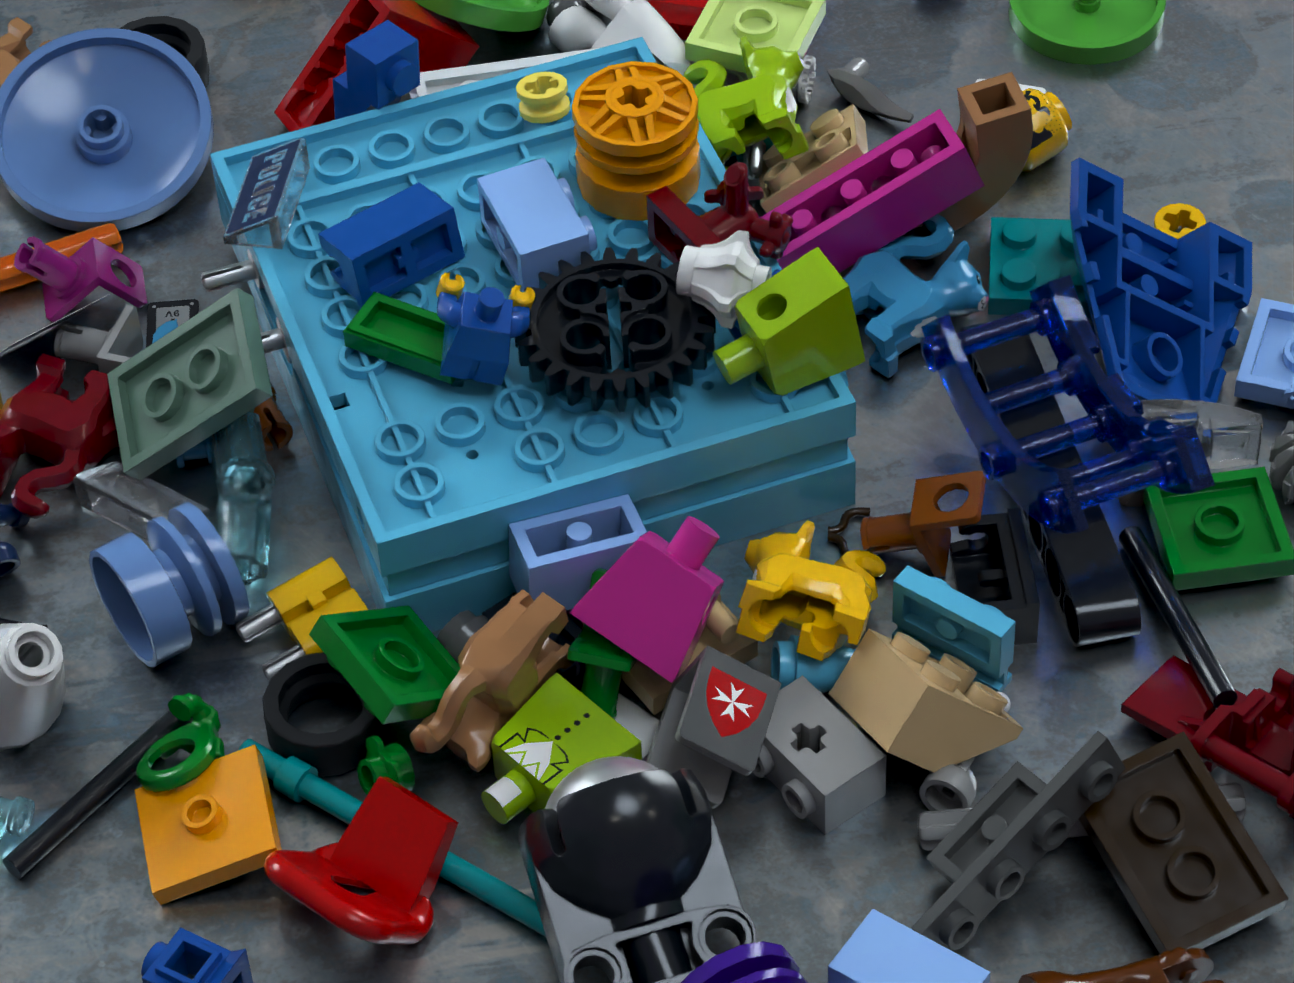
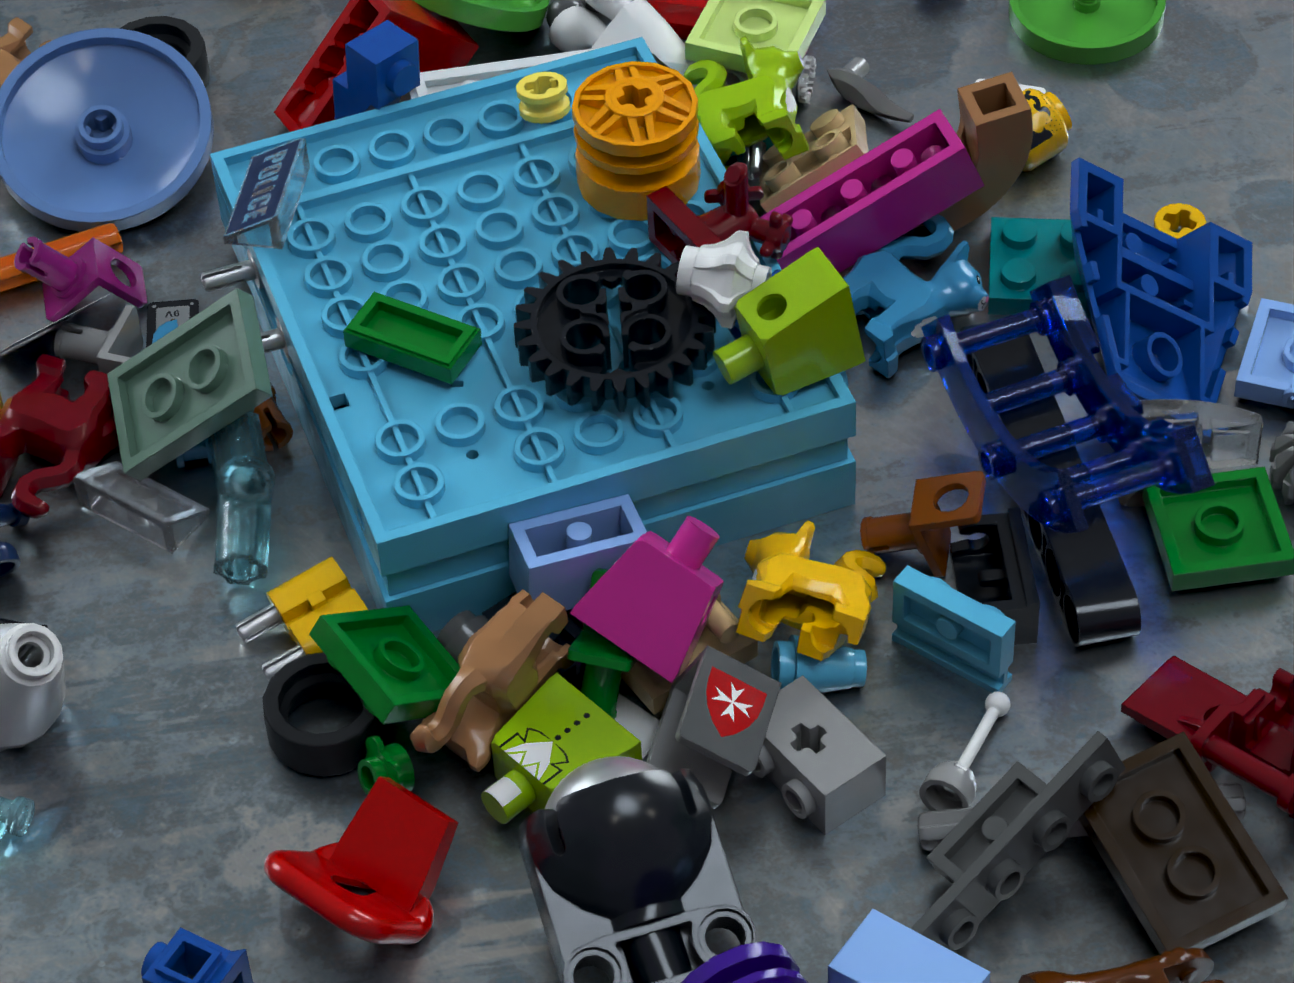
black bar [3,710,193,879] -> none
medium blue wheel [89,502,250,667] -> none
light orange plate [134,744,282,905] -> none
green piece [136,693,225,792] -> none
teal bar [239,739,546,937] -> none
blue hinge [318,182,465,307] -> none
blue piece [436,272,535,386] -> none
light blue brick [477,158,597,292] -> none
dark brown piece [828,507,870,555] -> none
tan slope [829,629,1023,773] -> none
black bar [1119,526,1238,709] -> none

